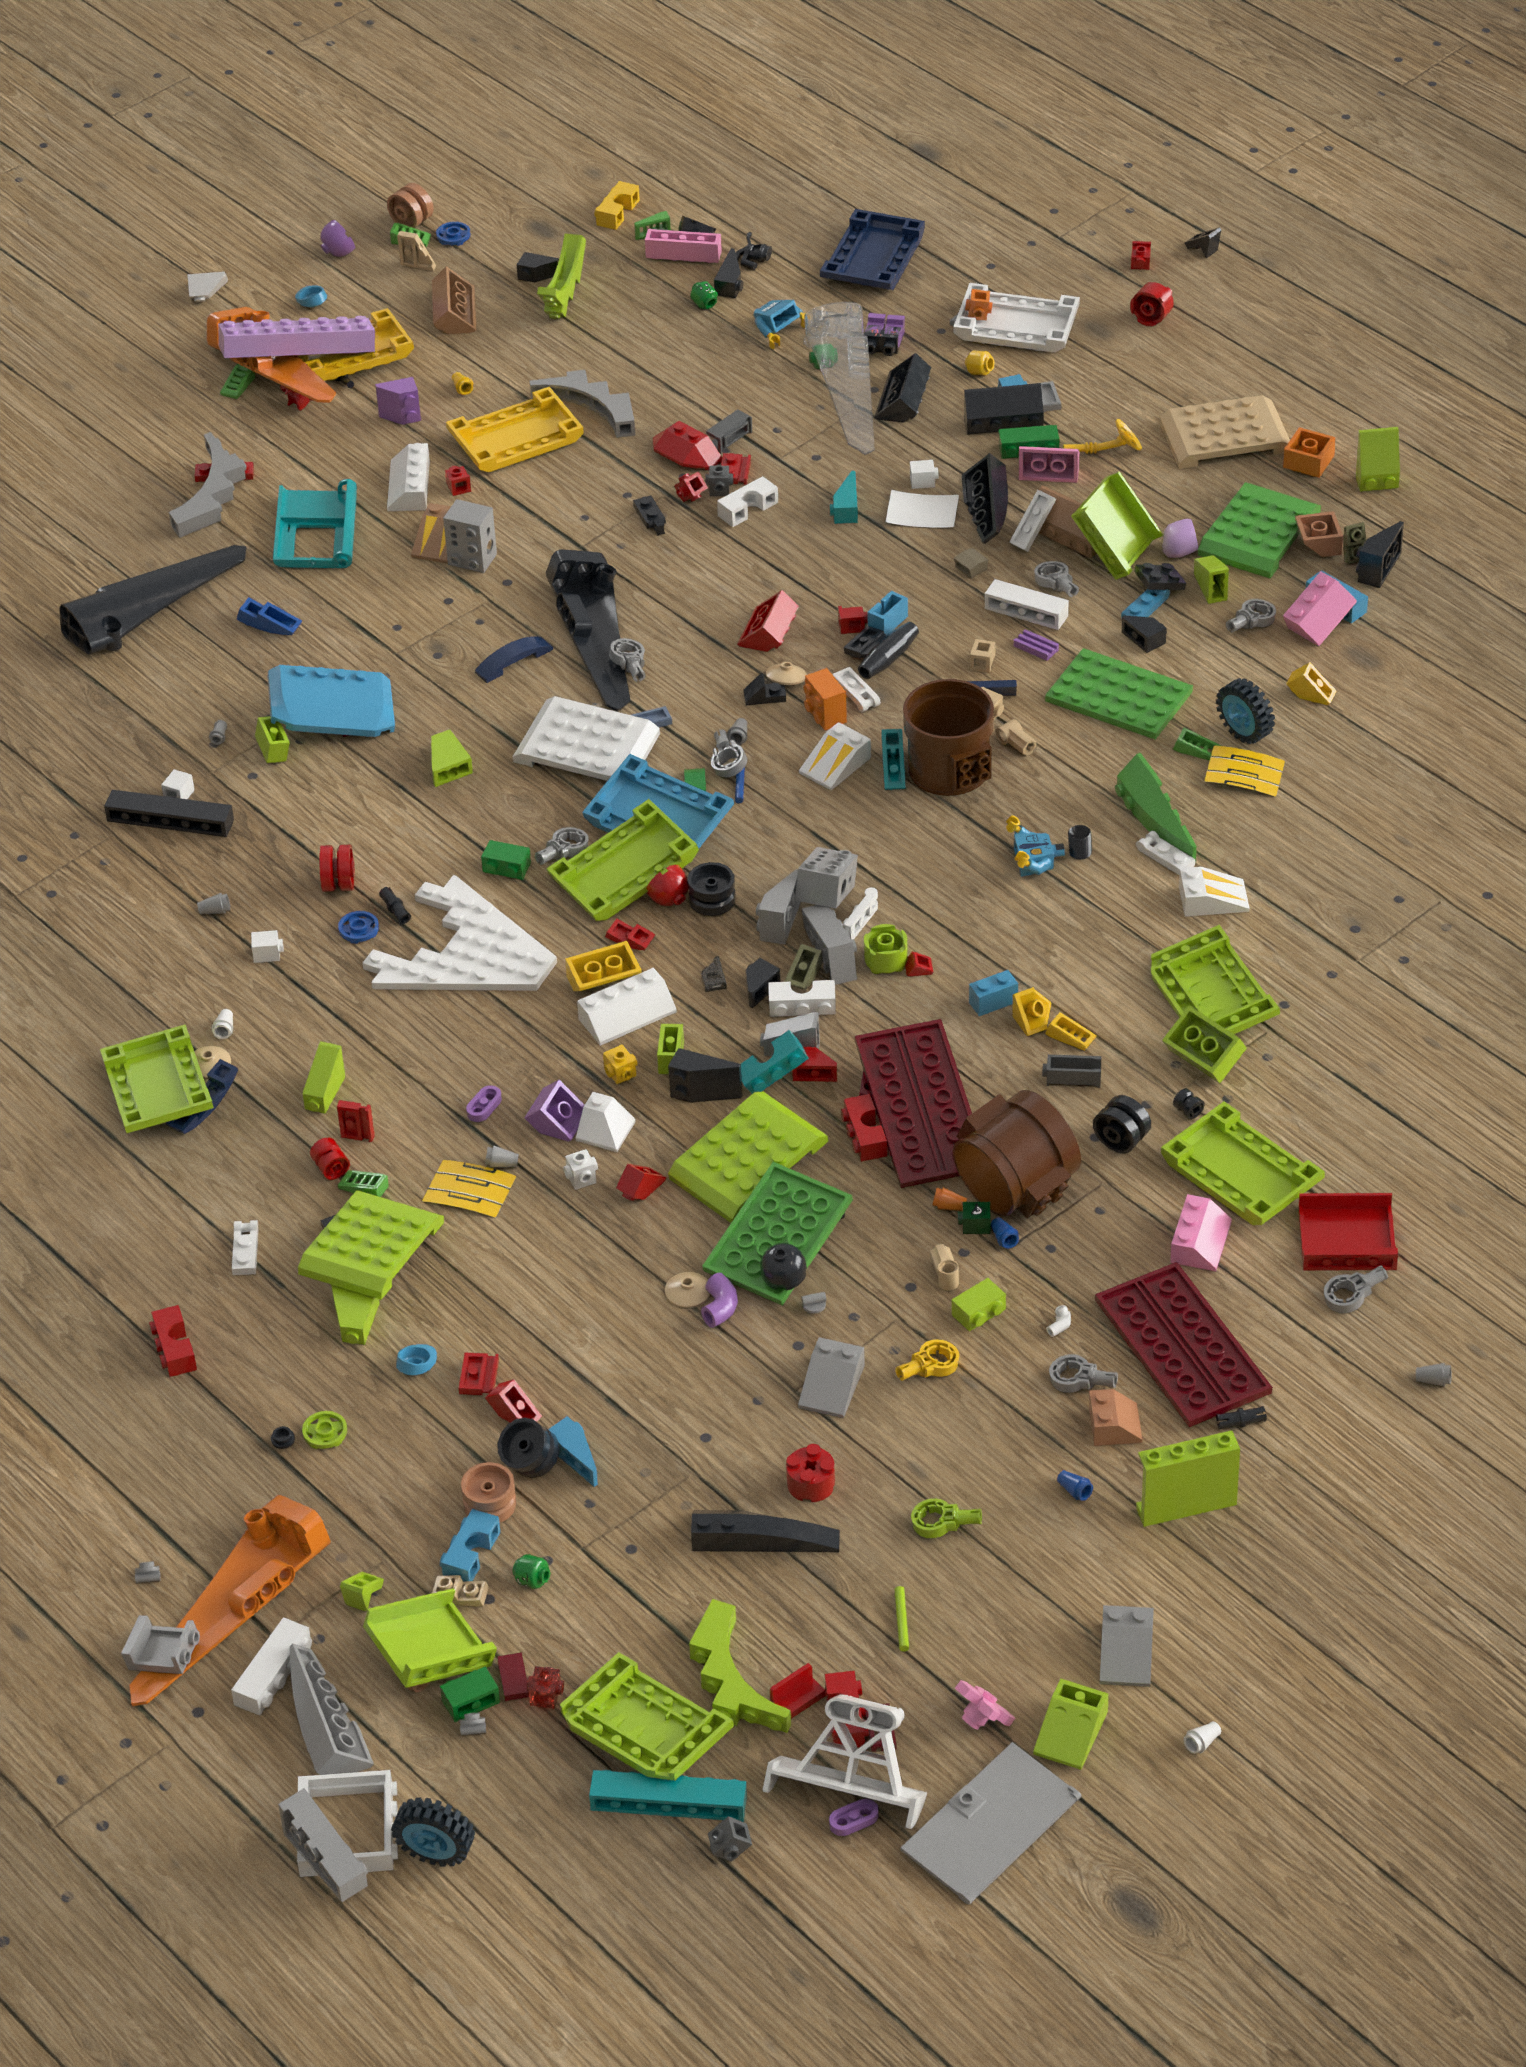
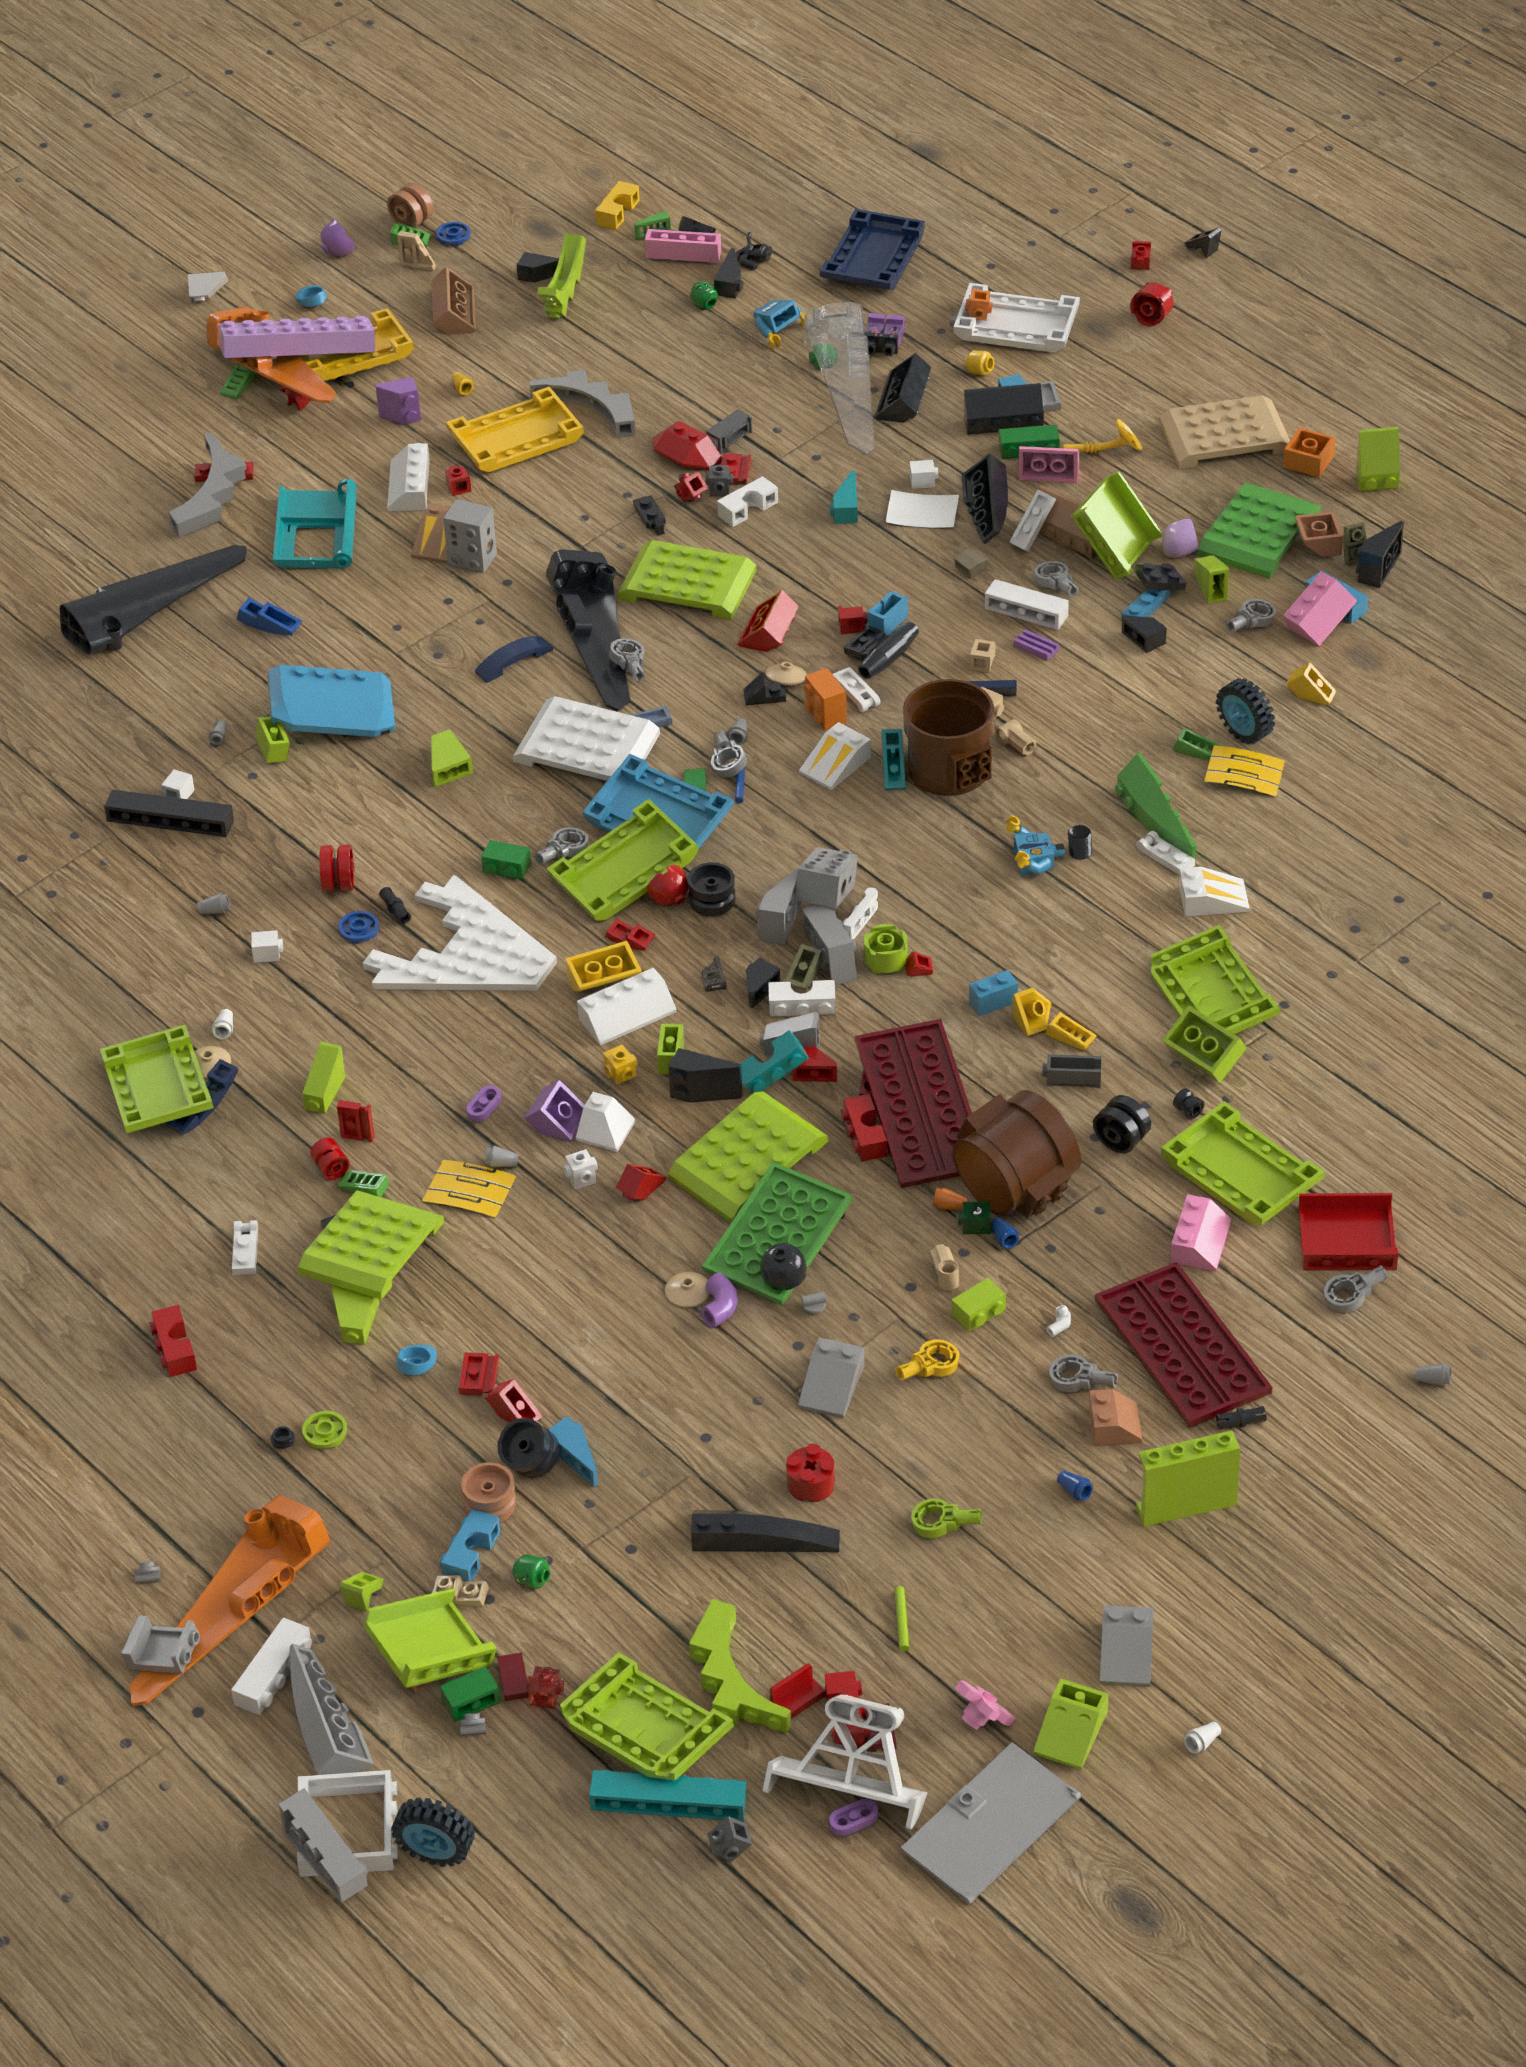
bright green plate [1045,648,1193,740] -> none
none -> lime slope [617,540,756,620]

